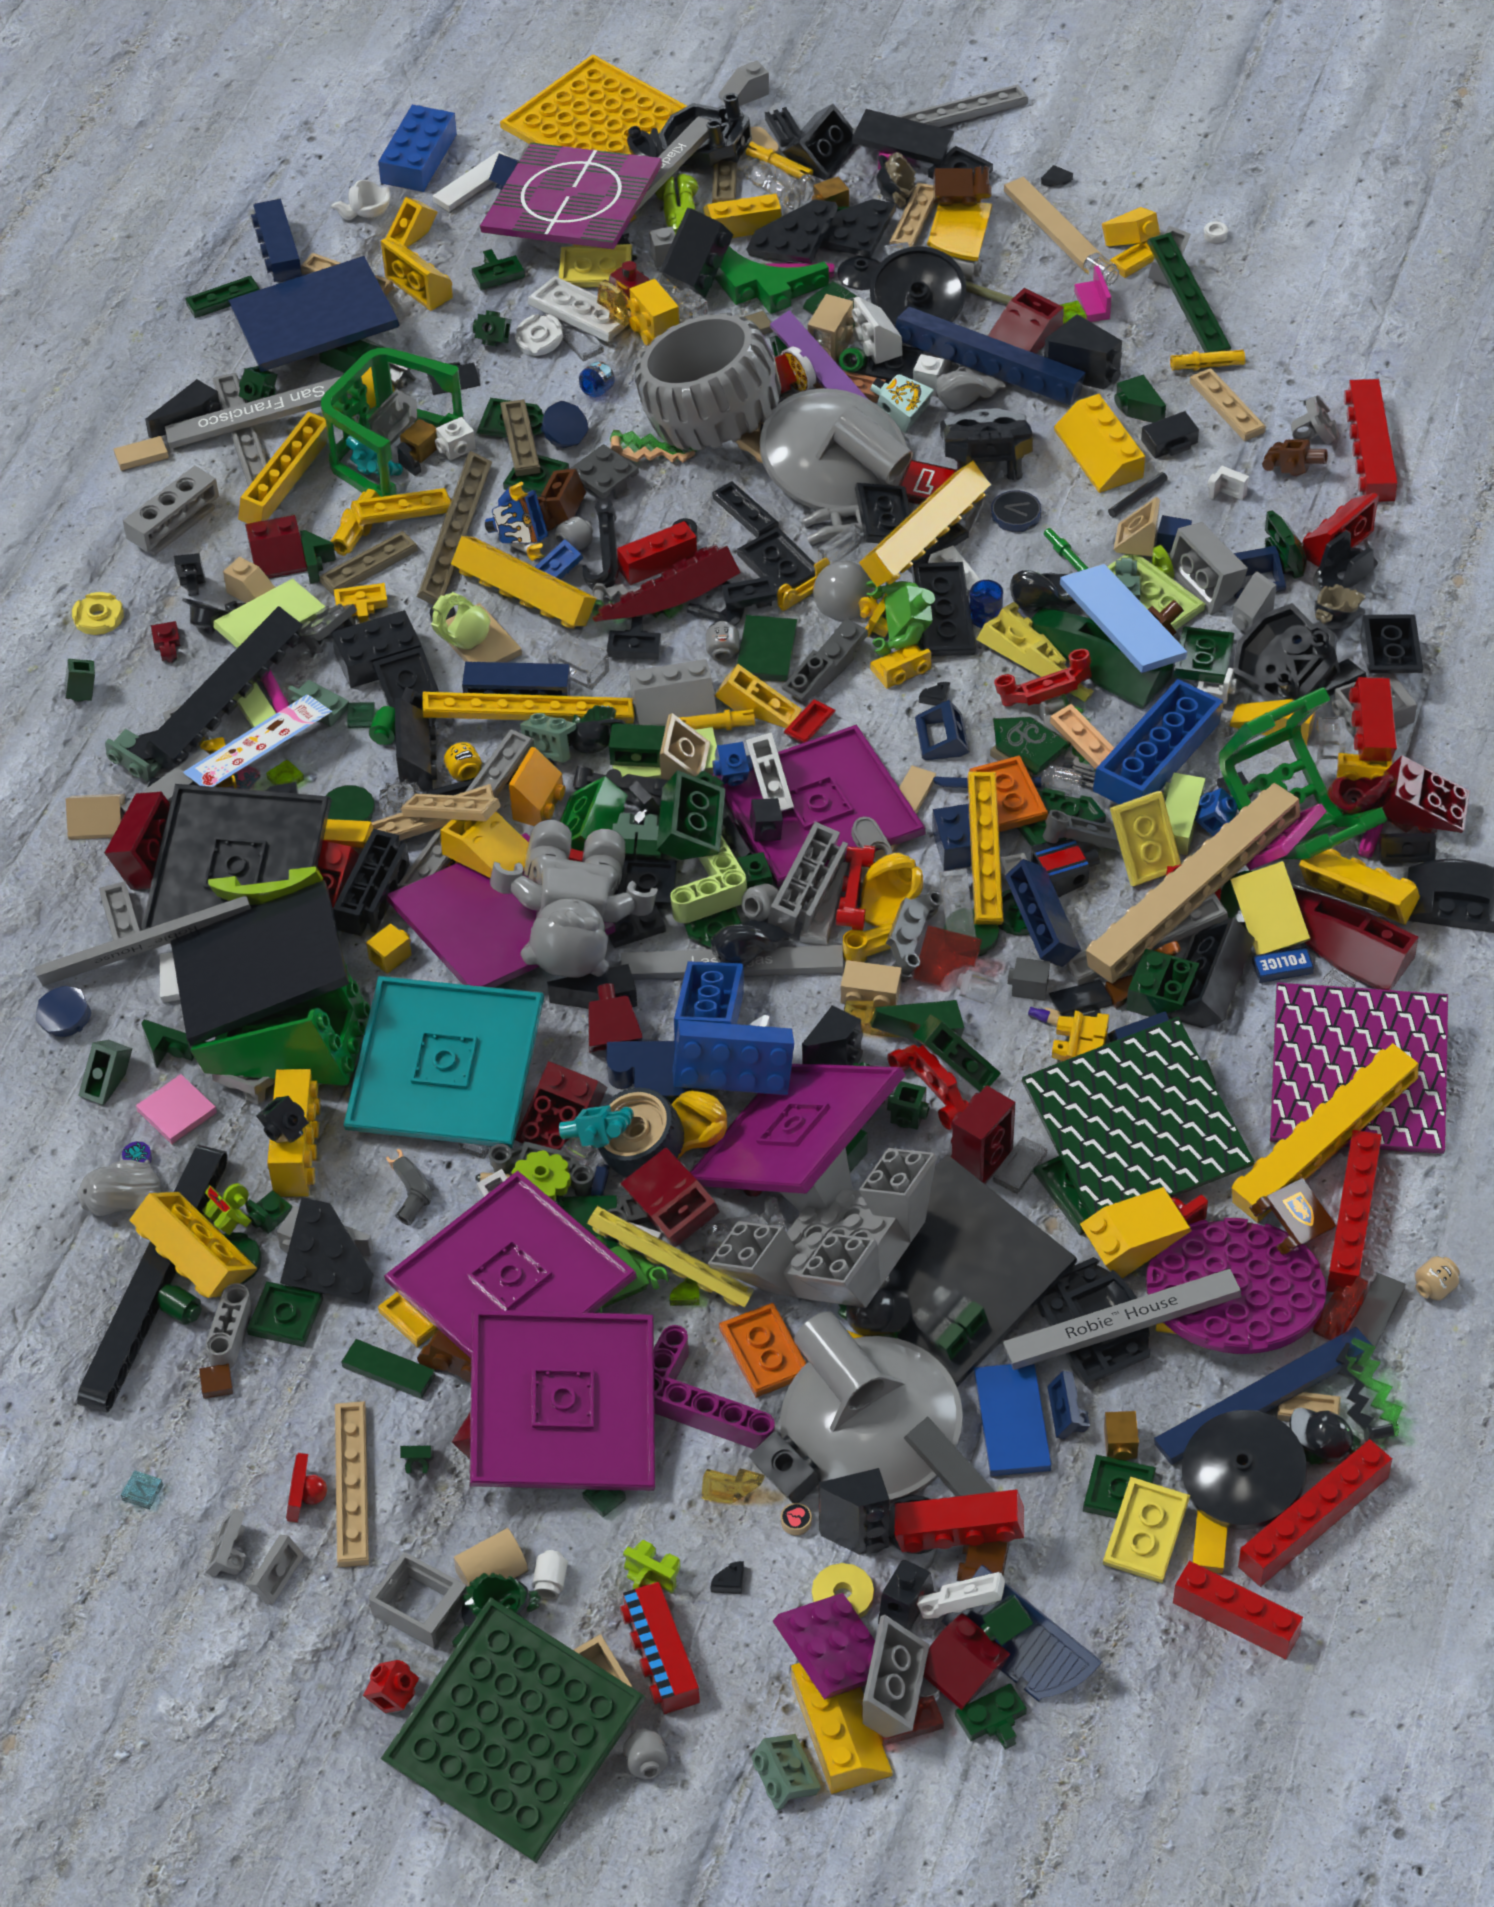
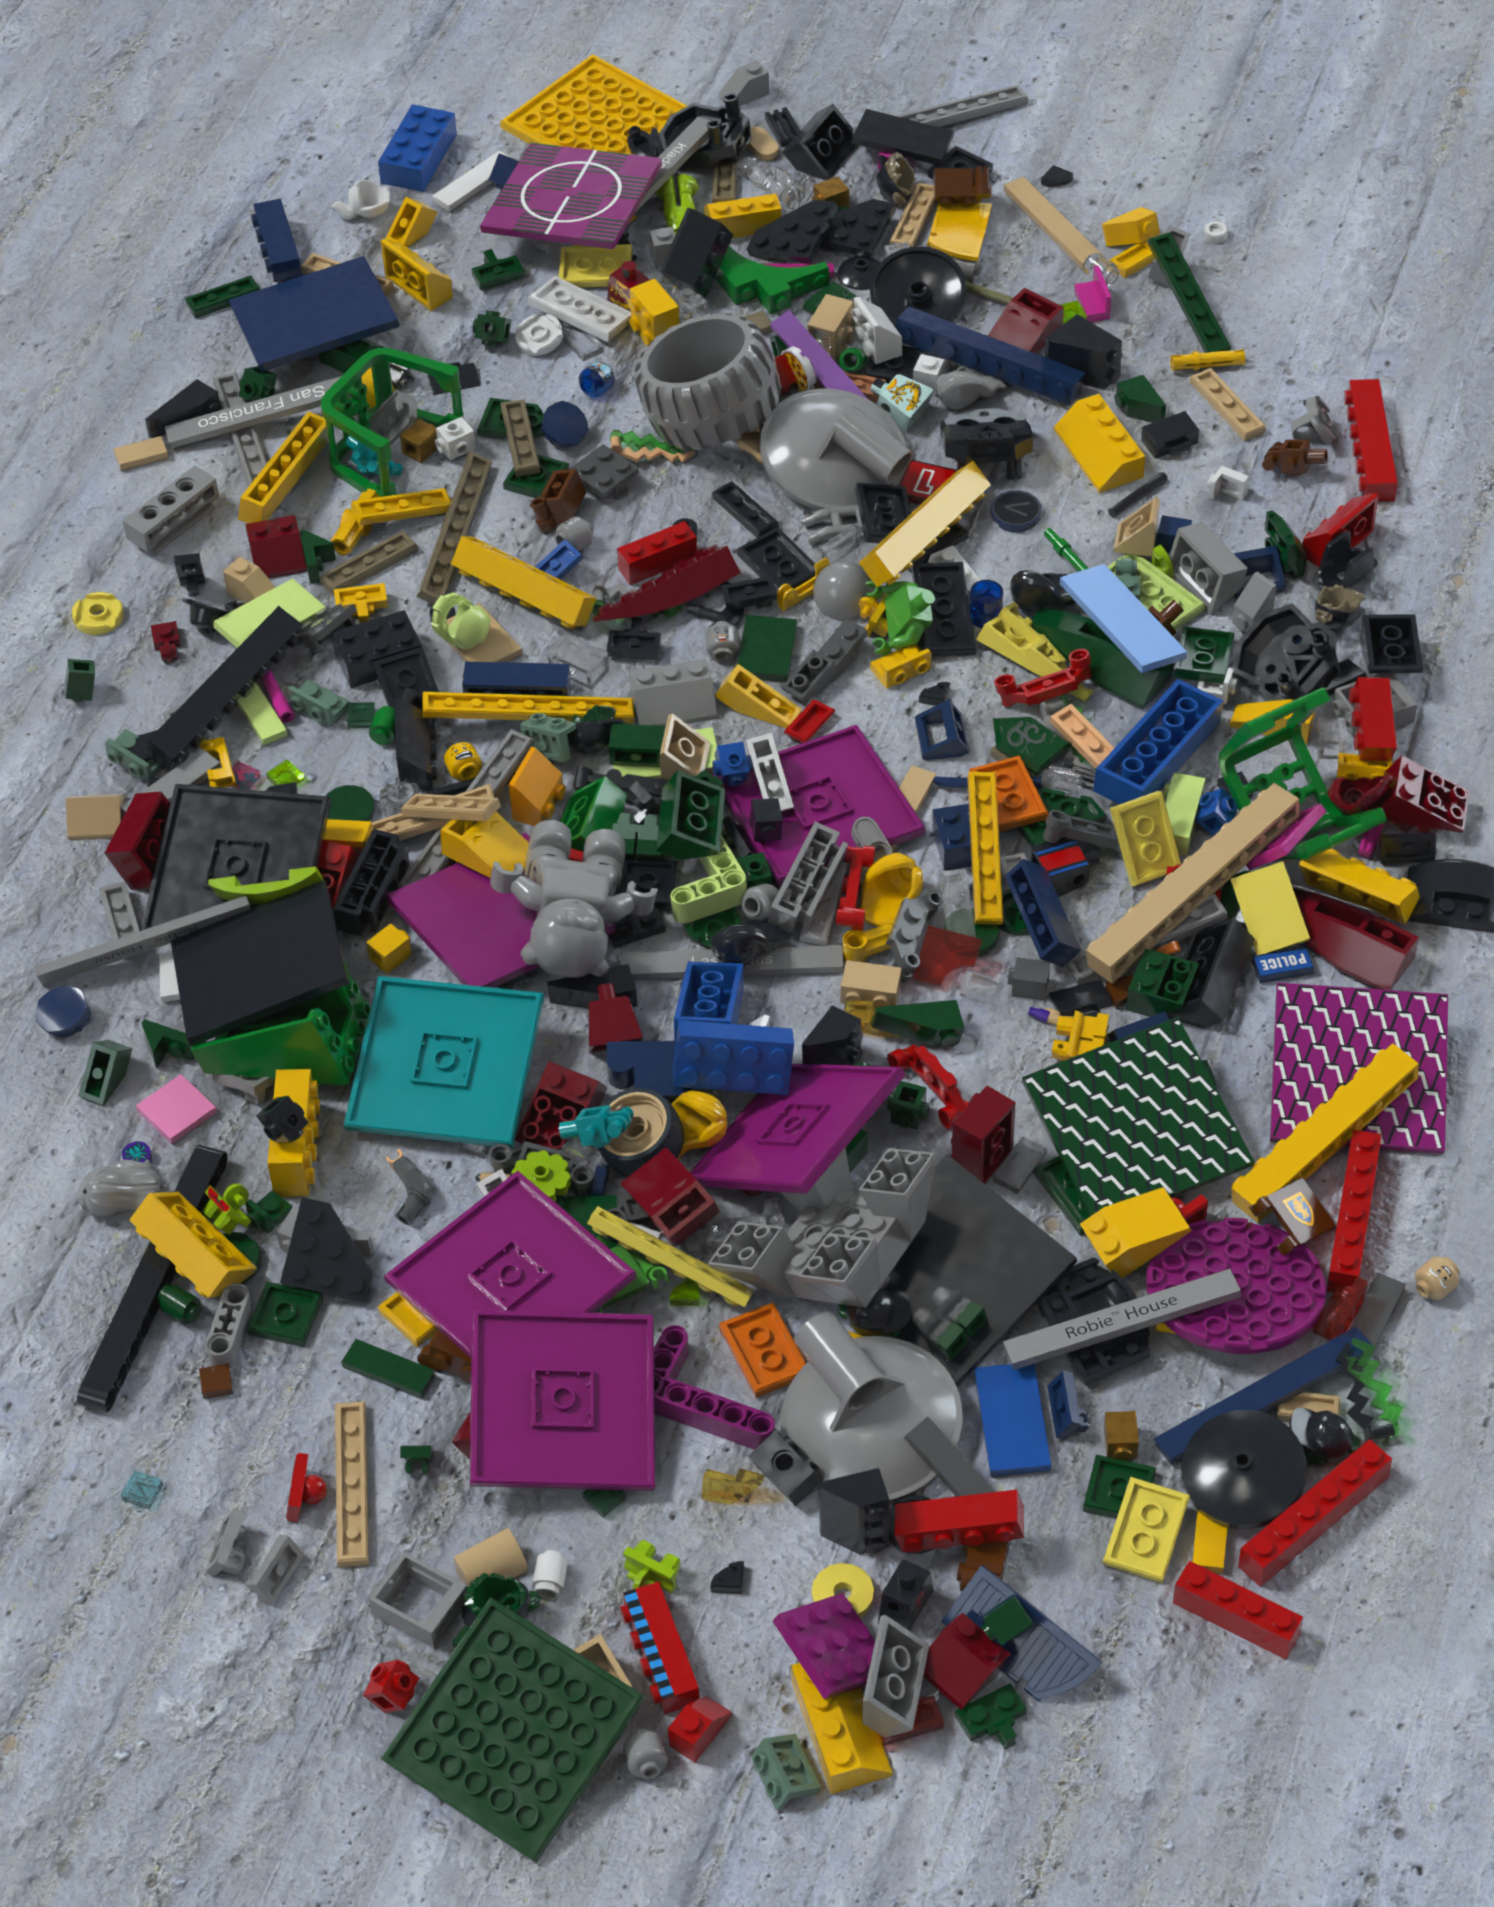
sticker [183,695,332,787] -> none
black tile [397,442,421,476] -> none
torso [485,481,548,561] -> none
black piece [582,499,619,590] -> none
clear yellow slope [597,279,629,327] -> none
yellow pin [678,709,755,731] -> none
yellow pin [746,142,813,183] -> none
tile [781,1503,812,1535] -> none
dark green slope [913,1014,1001,1092] -> none
white hinge [917,1572,1005,1619] -> none
clear tile [1322,967,1356,988] -> none
none -> red slope [668,1696,733,1763]

